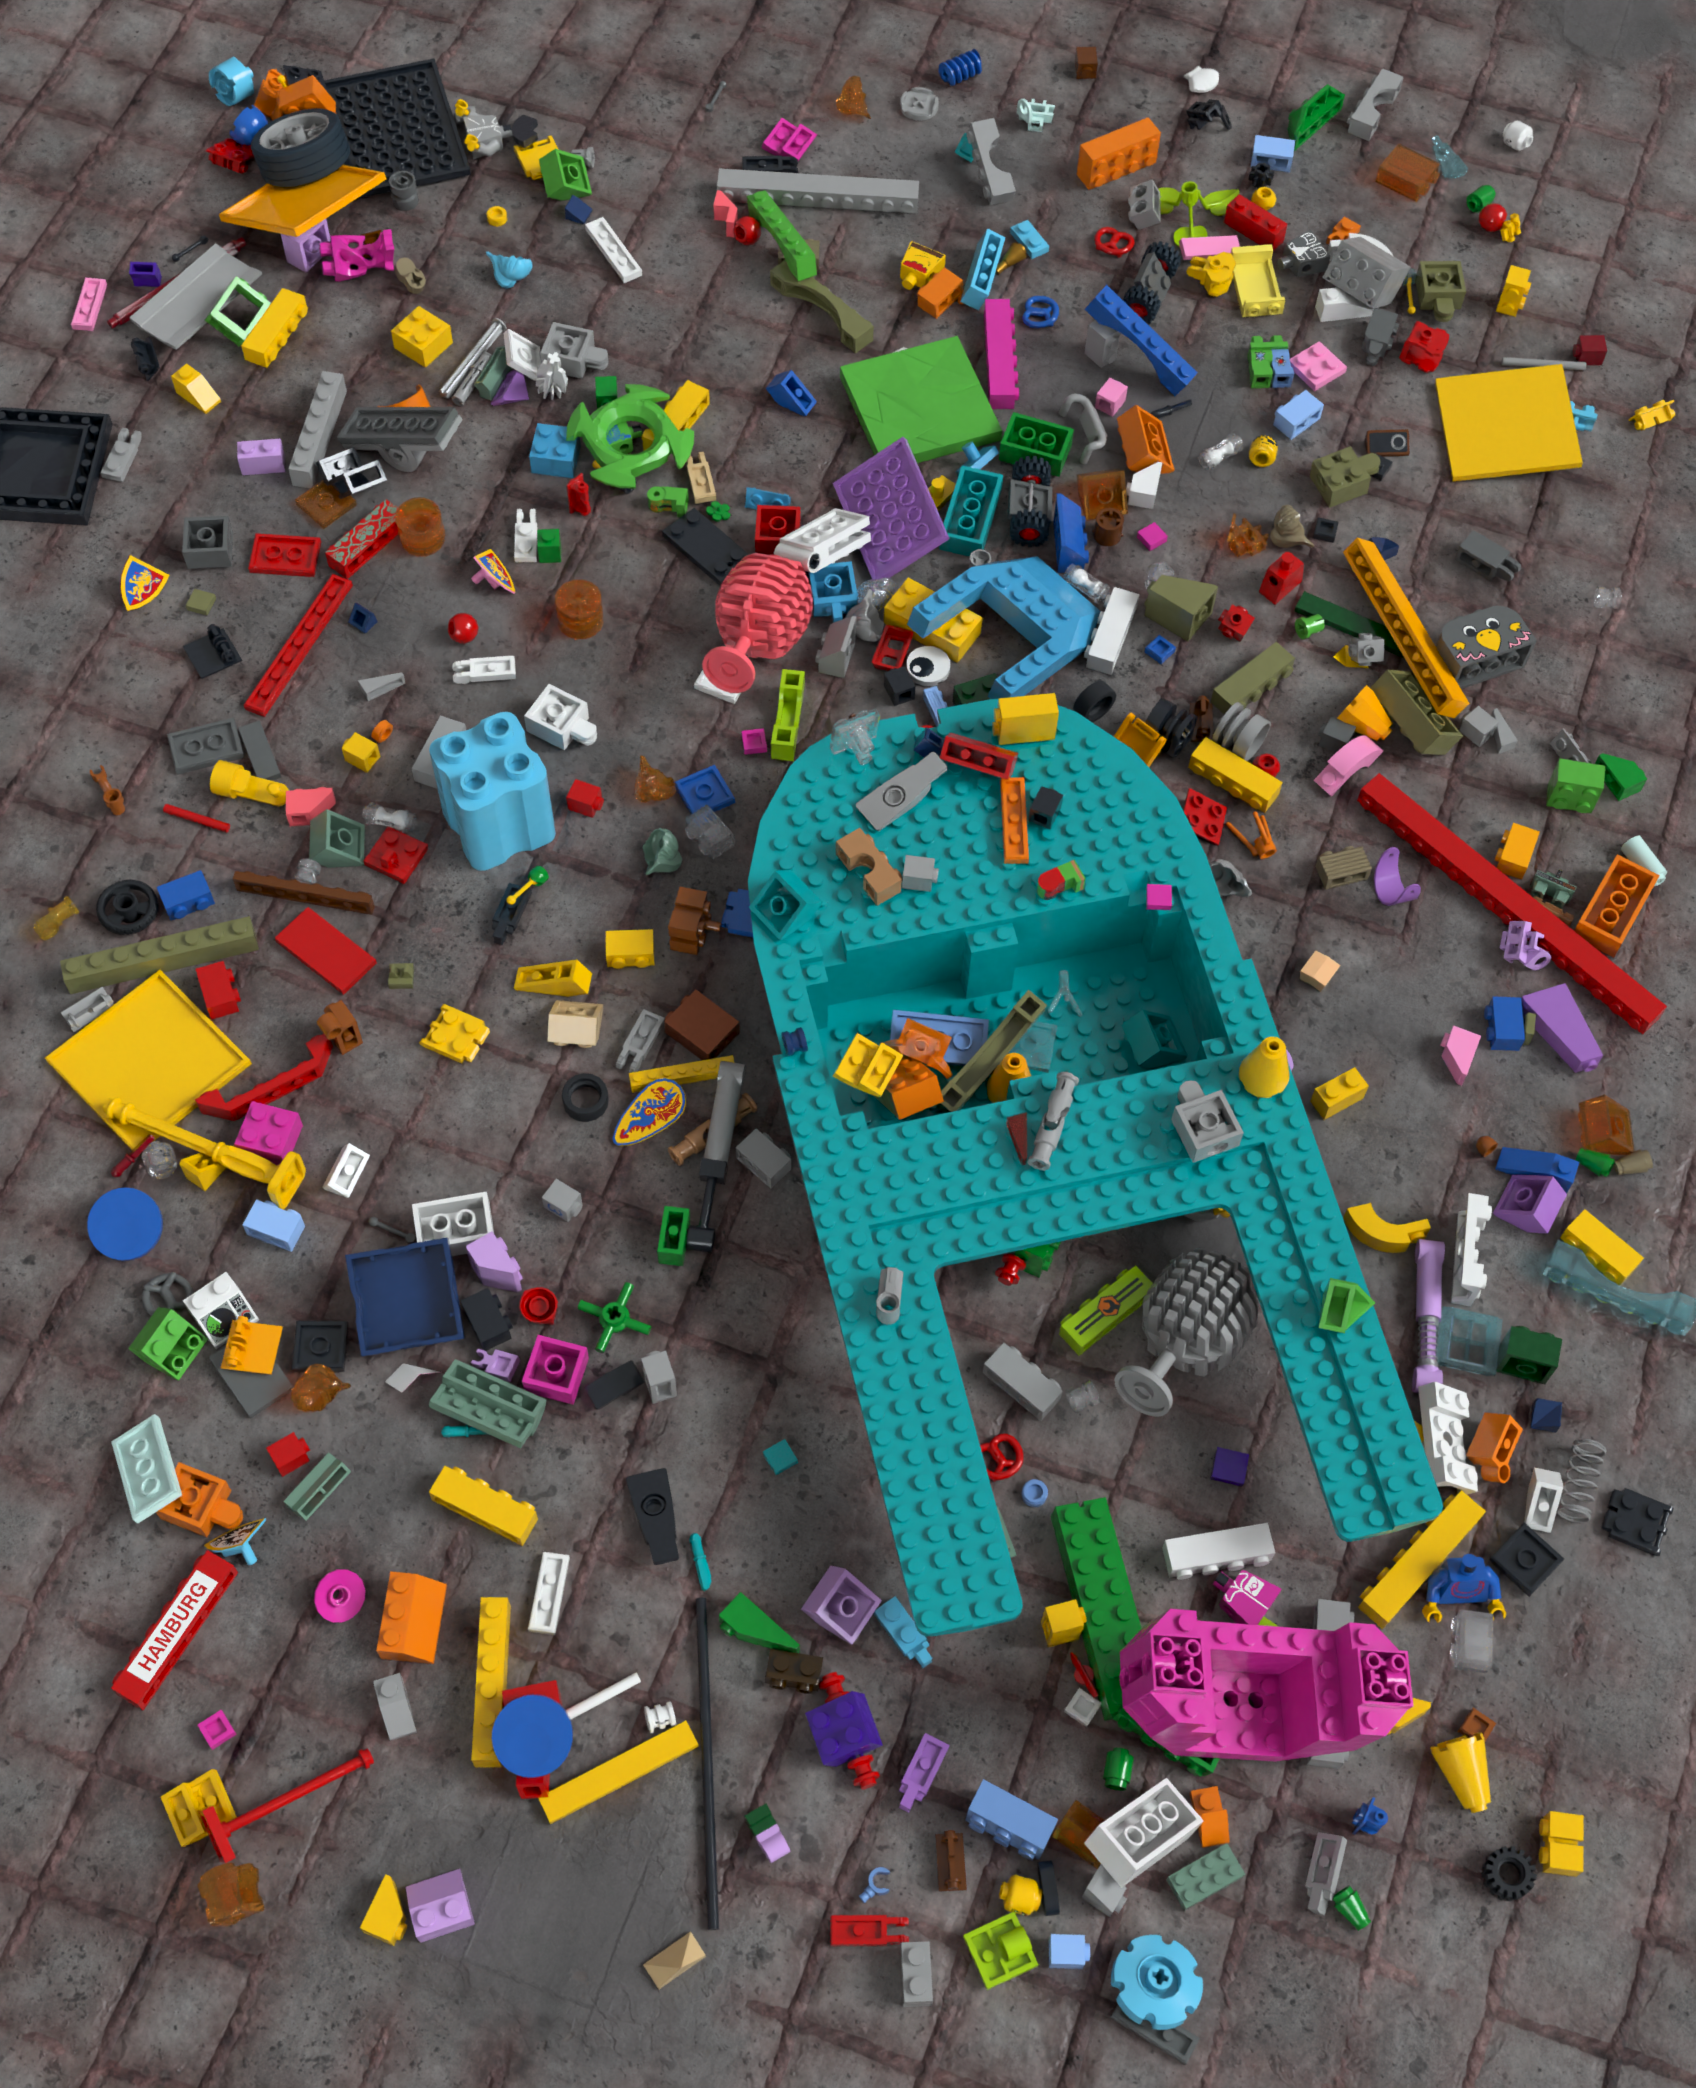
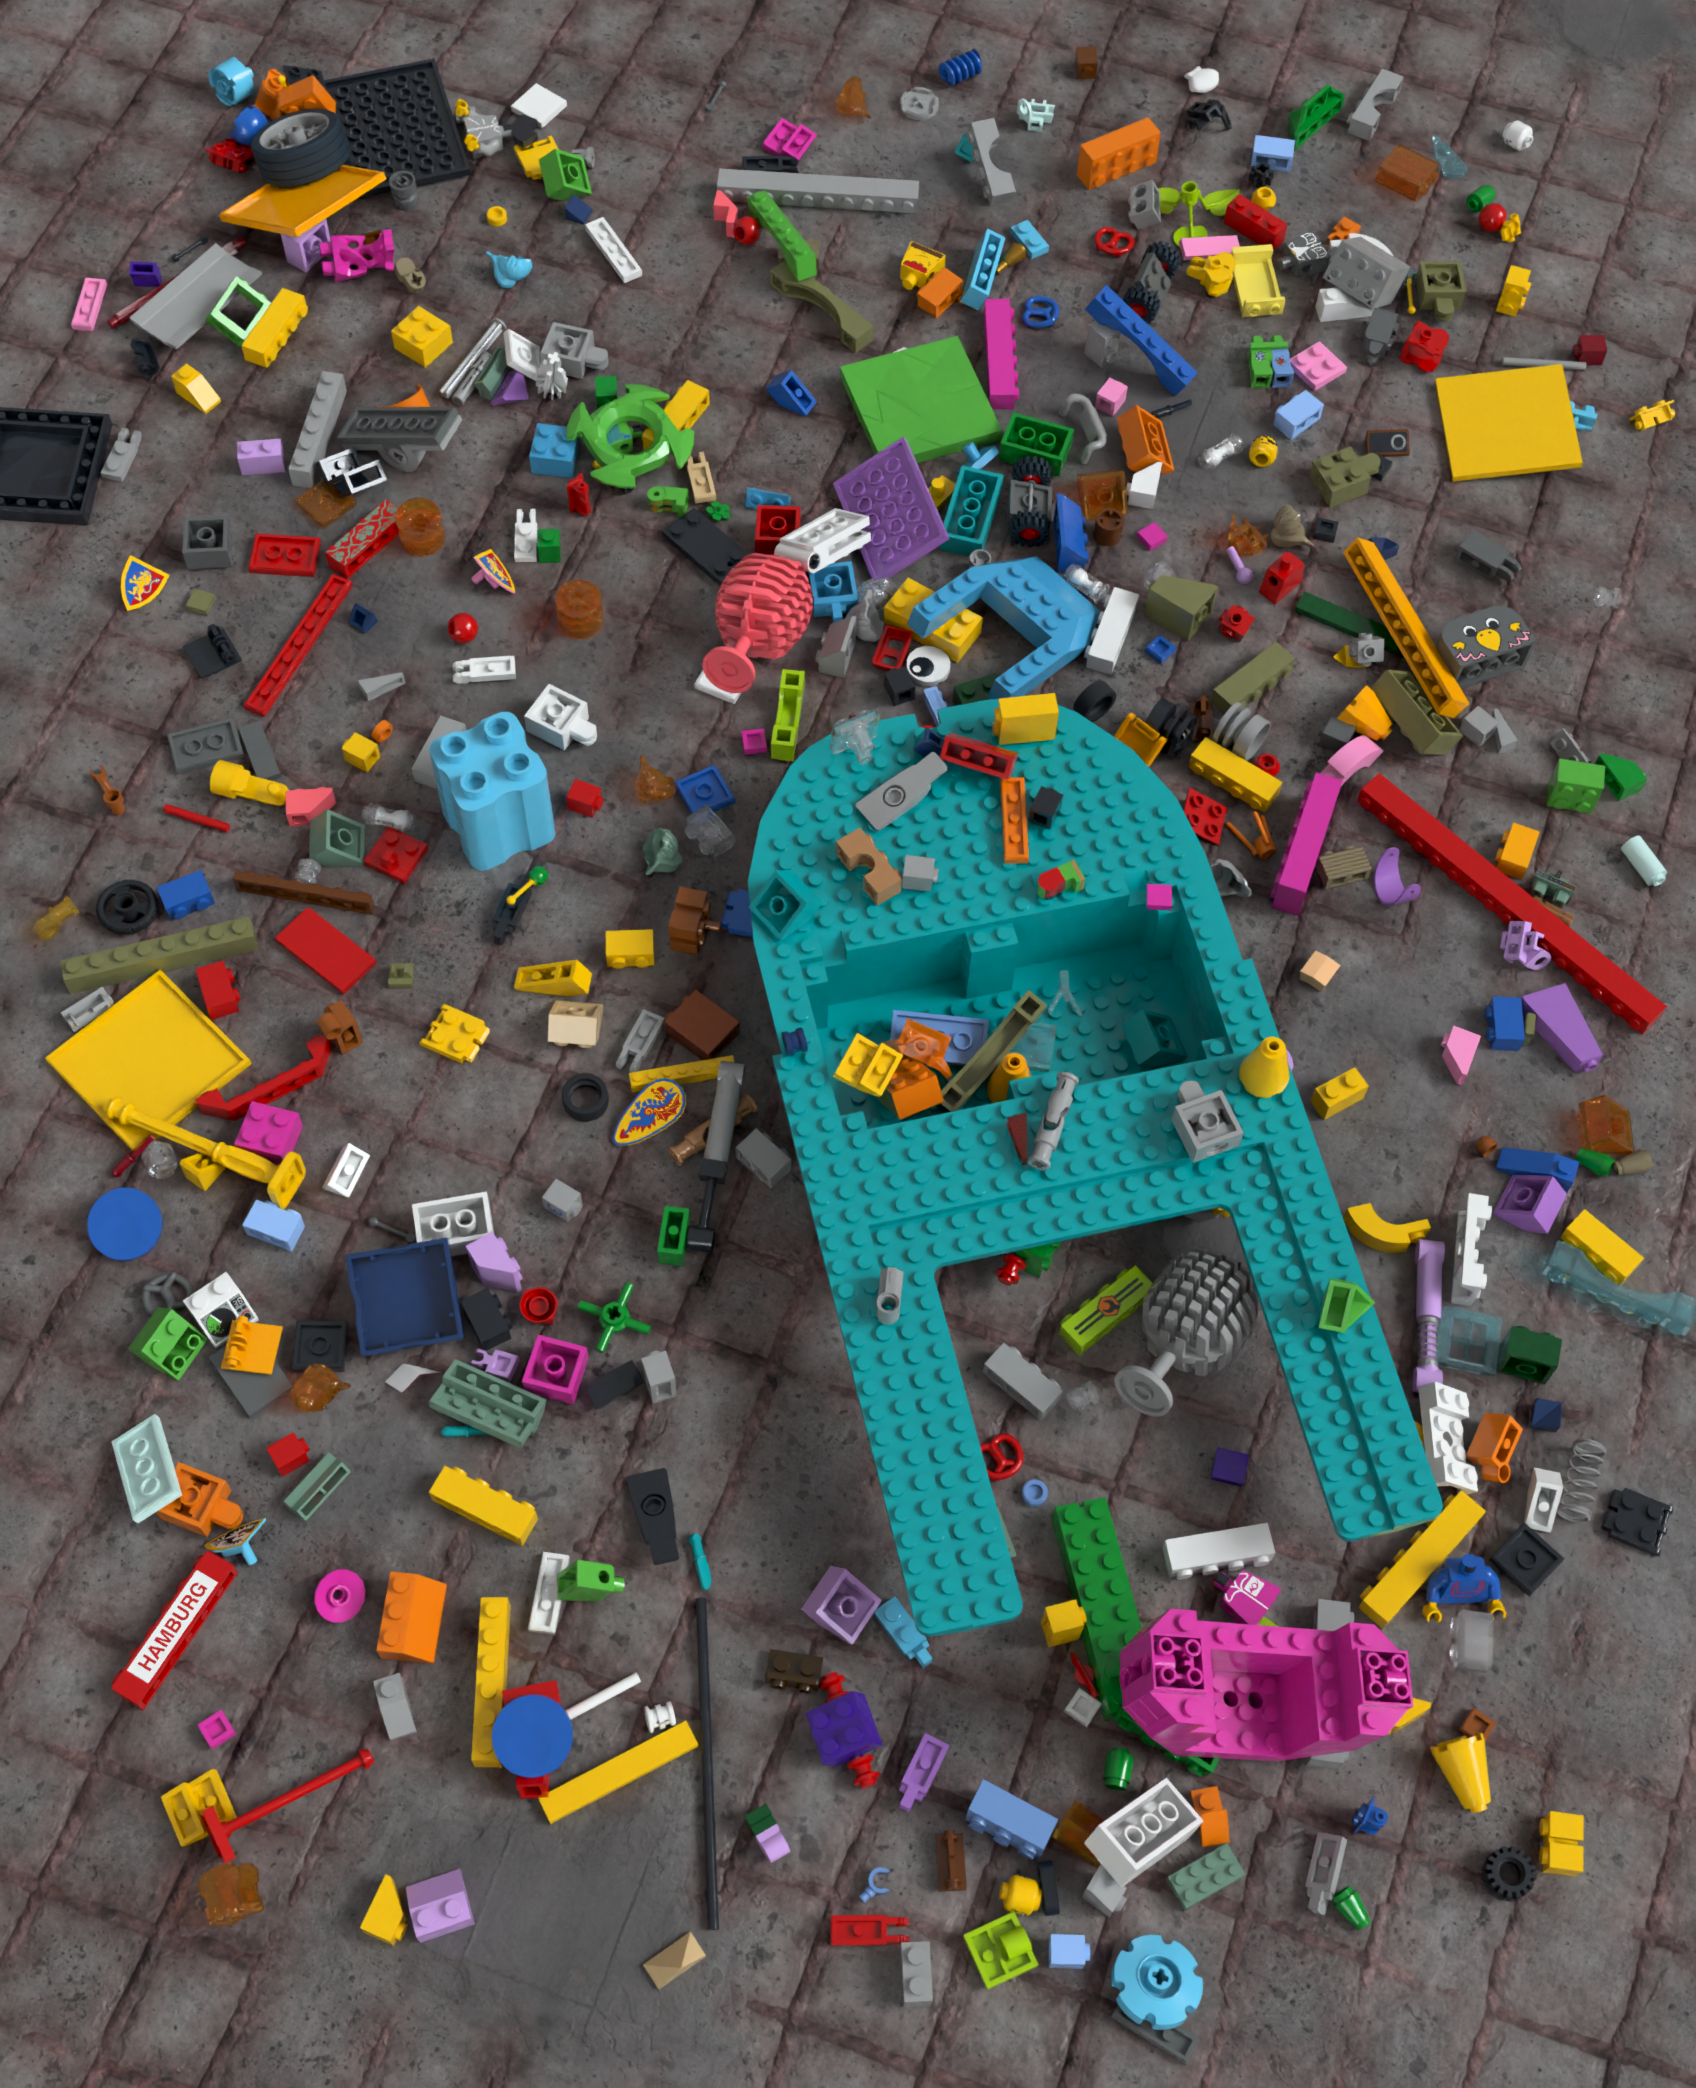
green slope [719,1592,800,1653] -> none
teal tile [763,1439,798,1475] -> none
bright green bush [1295,614,1325,639] -> none
orange brick [1574,854,1660,958] -> none
none -> white tile [511,83,567,128]
none -> bright green torso [557,1560,624,1602]
none -> lavender bar [1226,546,1253,584]
none -> dark pink brick [1270,773,1342,916]

